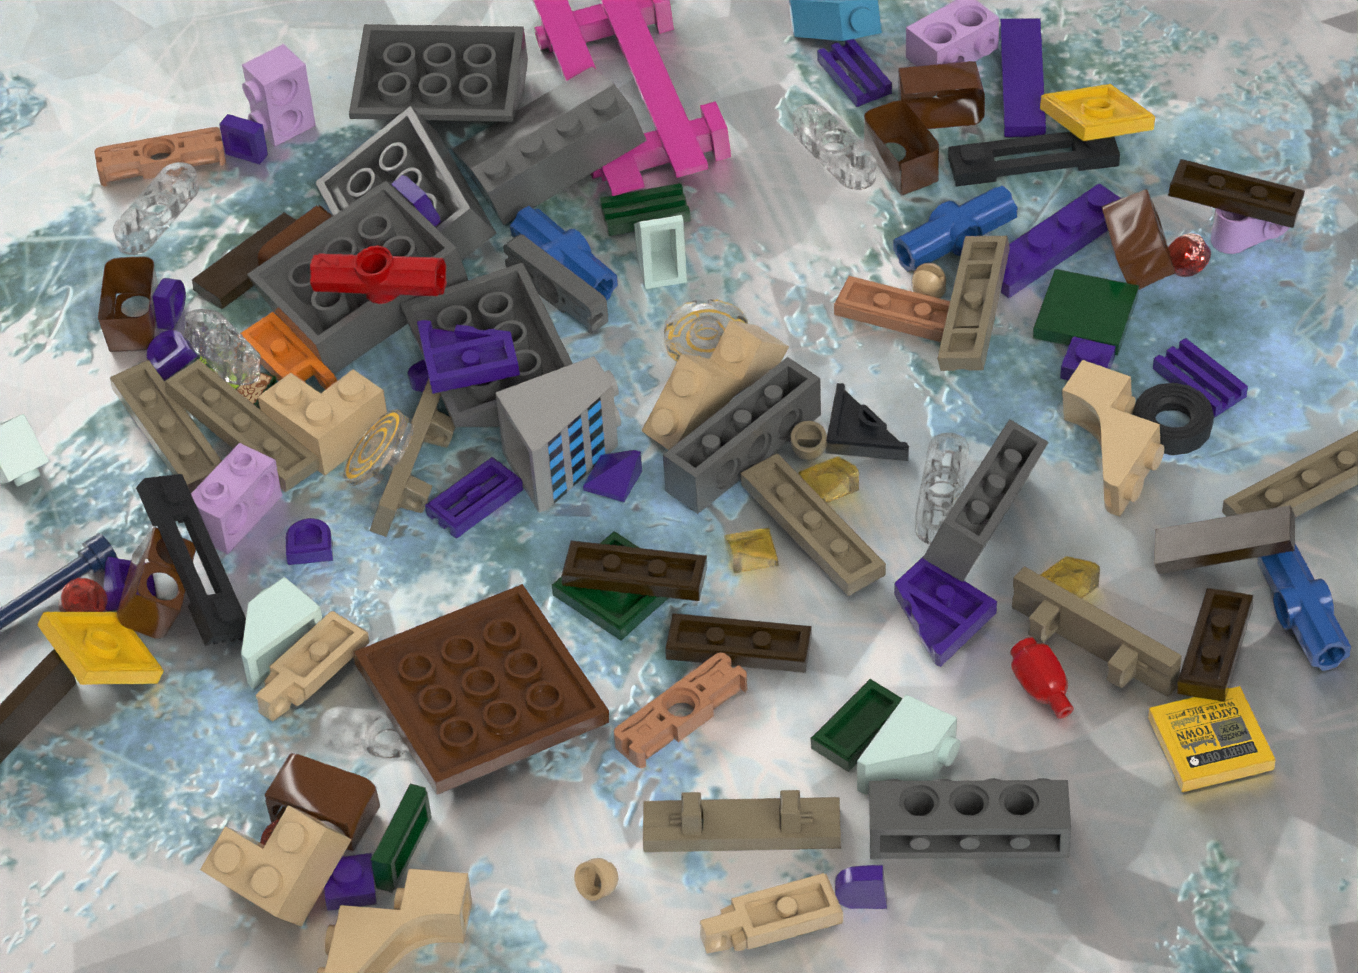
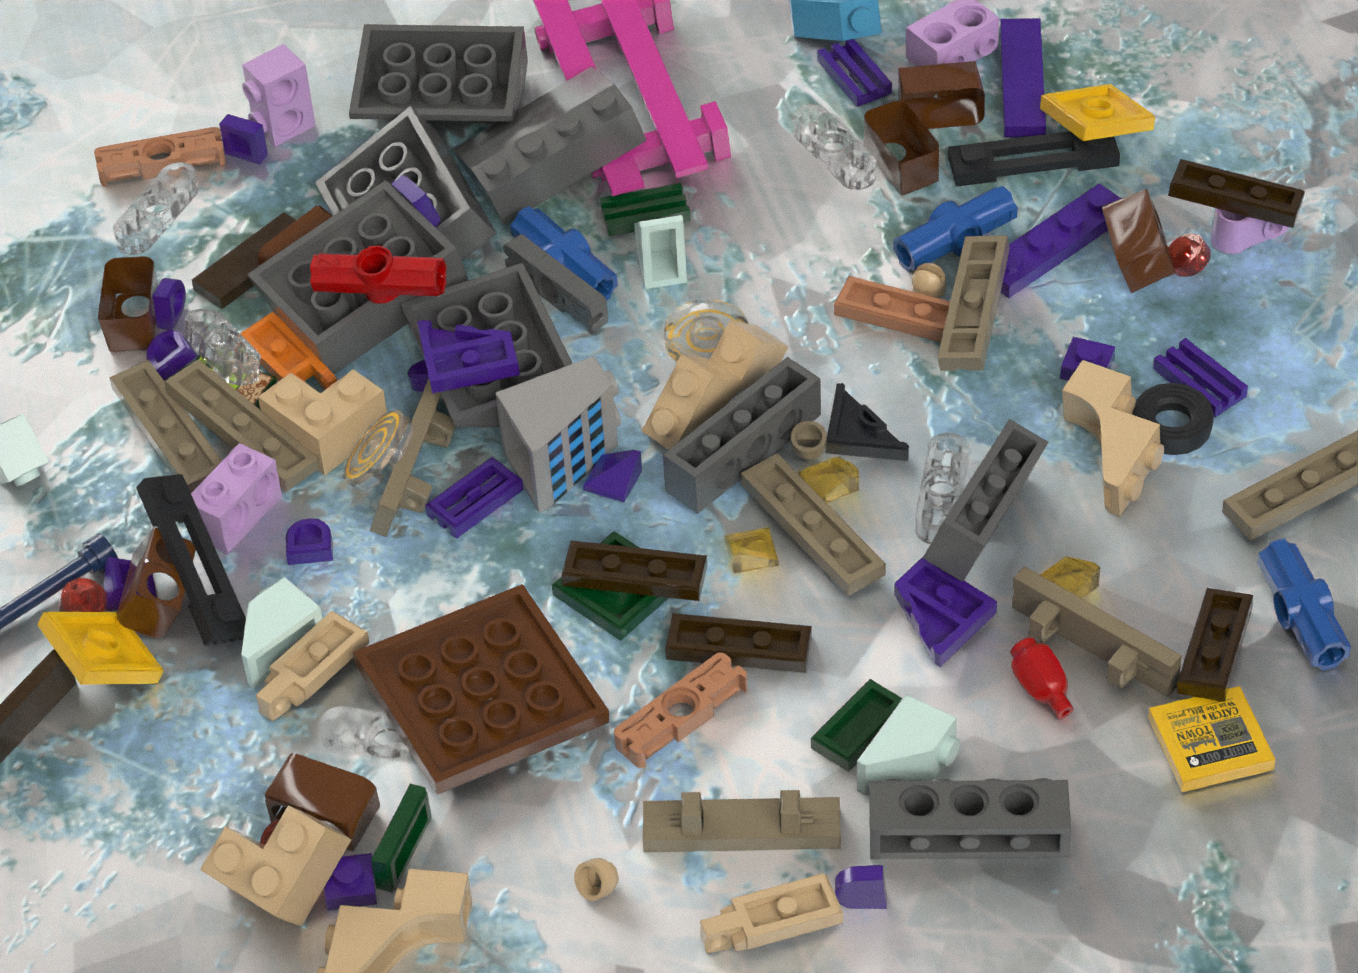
dark green tile [1033,269,1139,356] -> none
tile [1154,505,1295,574] -> none

